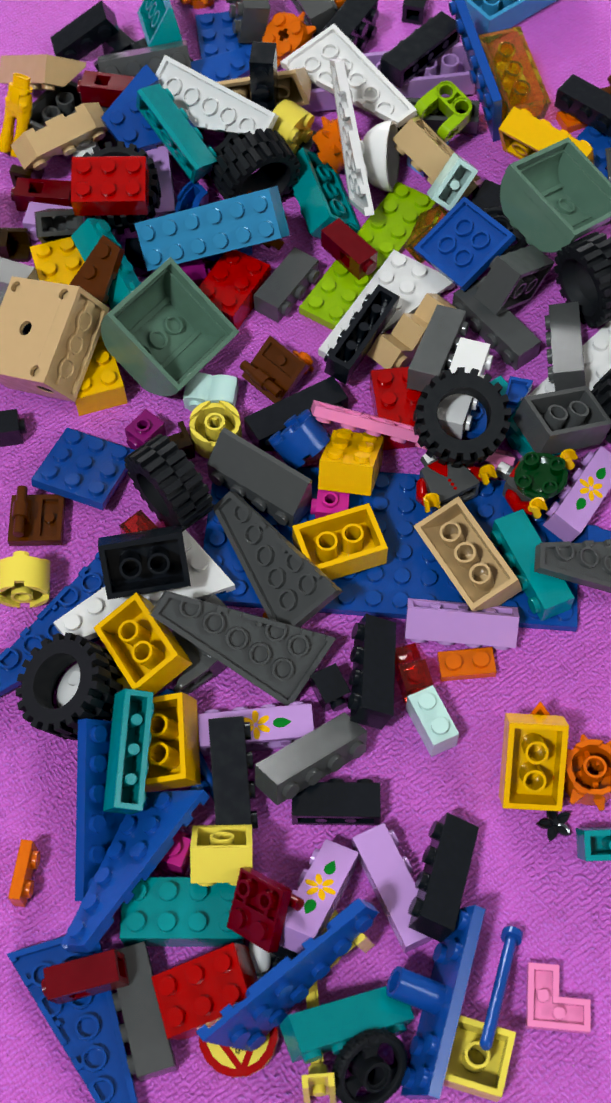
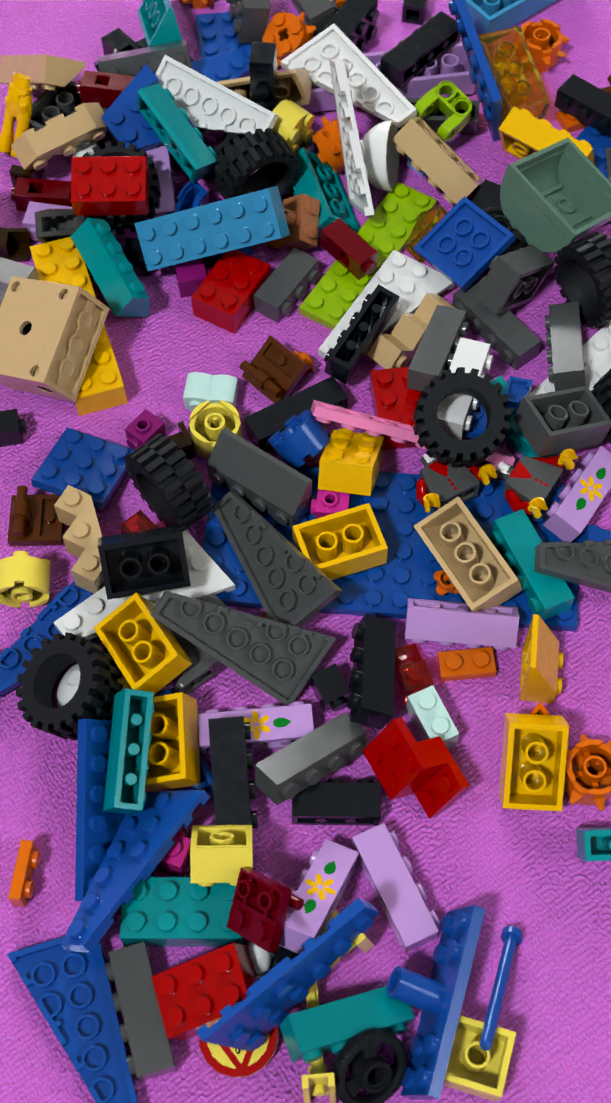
dark red brick [41,949,129,1004] -> none
black brick [50,0,120,61] -> none
reddish brown wing [69,235,125,304] -> none
sand green container [101,257,239,396] -> none
black brick [408,813,479,942] -> none
light aqua brick [427,153,478,211] -> none
dark green dish [514,451,568,500] -> none
bright pink plate [526,962,591,1034] -> none
black plant [536,811,571,842] -> none
none -> tan brick [54,485,105,594]
none -> nougat brick [282,194,320,251]
none -> red bracket [362,717,470,818]
none -> orange plate [433,570,459,596]
none -> orange brick [510,19,570,73]
none -> yellow slope [519,614,563,704]

